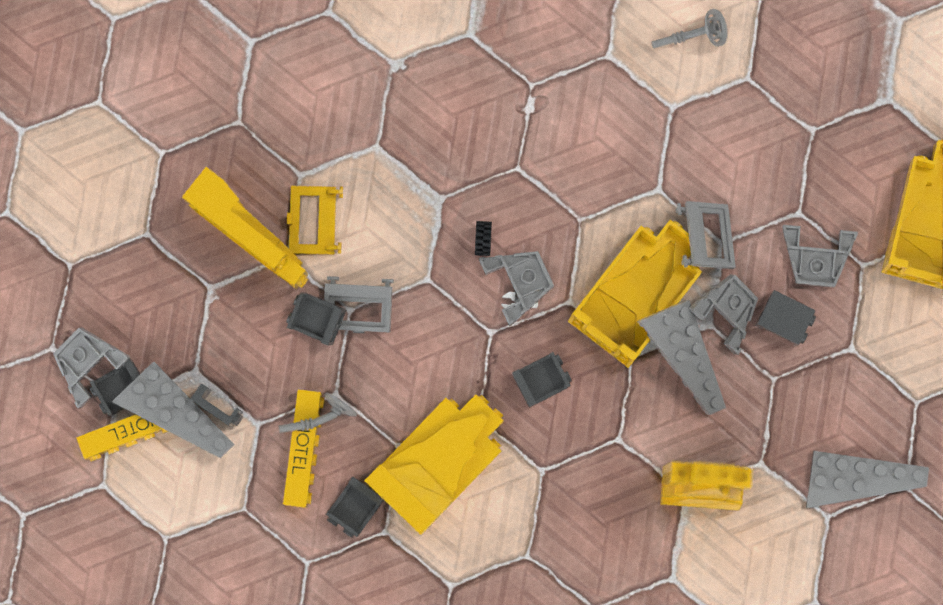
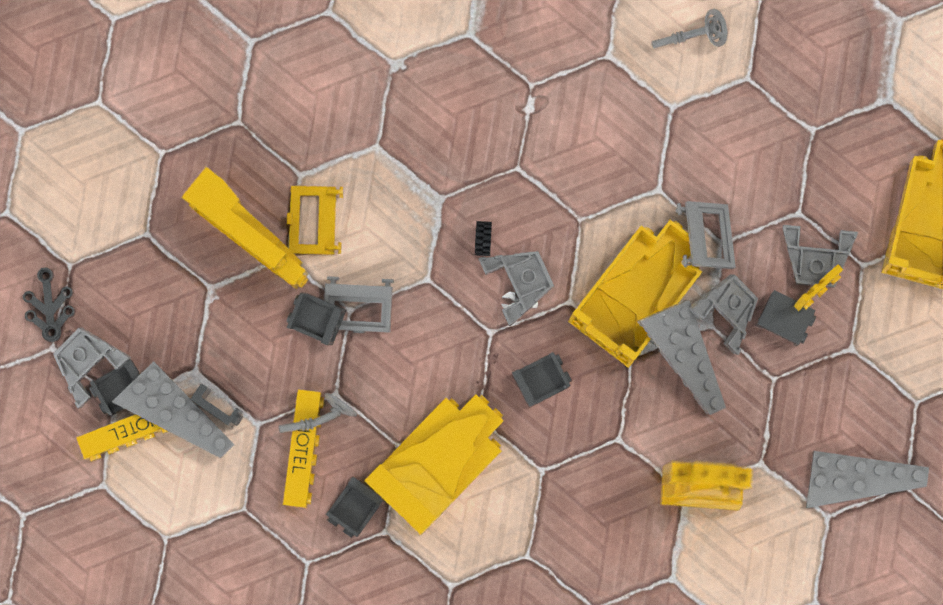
none -> dark grey plant [23,267,75,342]
none -> yellow wing [794,264,843,311]

